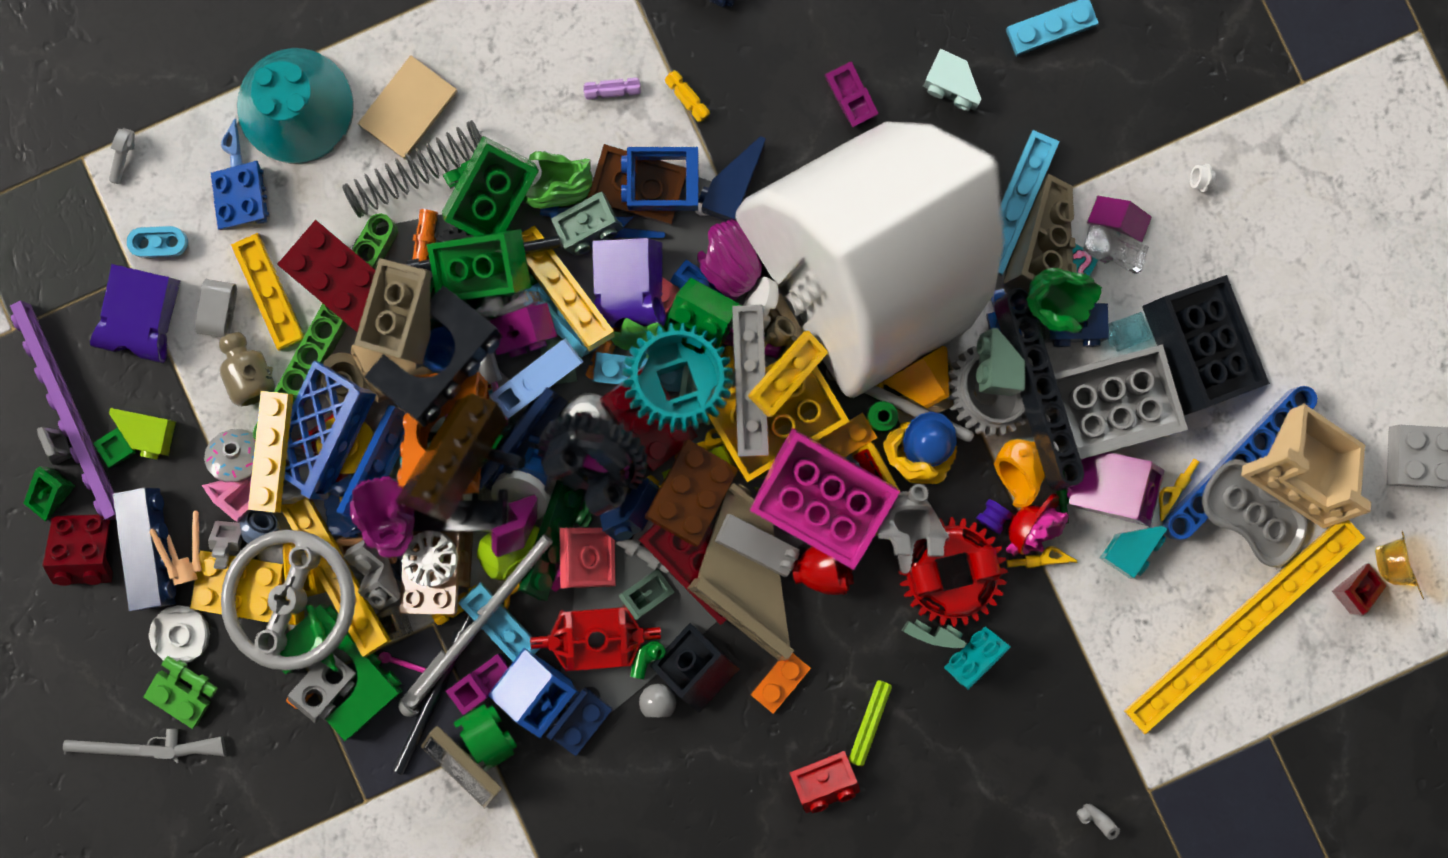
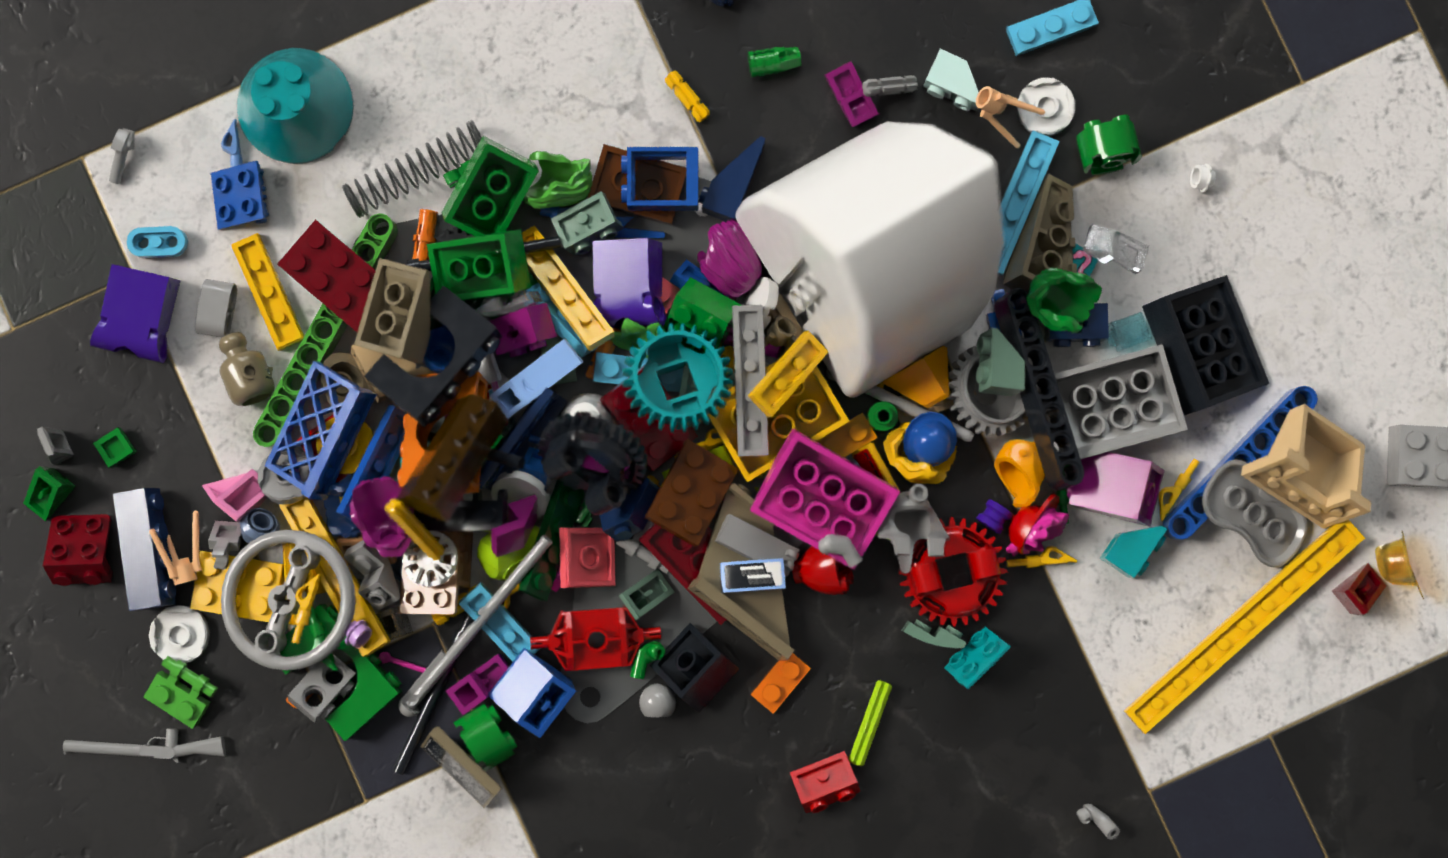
medium lavender plate [10,301,116,520] -> none
lime slope [109,408,176,460] -> none
light grey dish [204,429,255,482] -> none
plate [248,391,293,513] -> none
tan tile [358,55,458,160] -> none
dark blue bracket [546,687,613,757] -> none
lavender axle [584,77,641,100] -> none
magenta slope [1086,195,1152,245] -> none
none -> yellow hand [292,574,322,644]
none -> lavender plate [344,620,372,649]
none -> yellow axle [386,498,445,561]
none -> slope [720,558,786,593]
none -> green hinge [748,47,802,78]
none -> light grey arm [818,534,862,567]
none -> light grey axle [862,75,918,97]
none -> light nougat plant [976,86,1045,148]
none -> white tile [1017,78,1075,136]
none -> green brick [1076,115,1142,175]

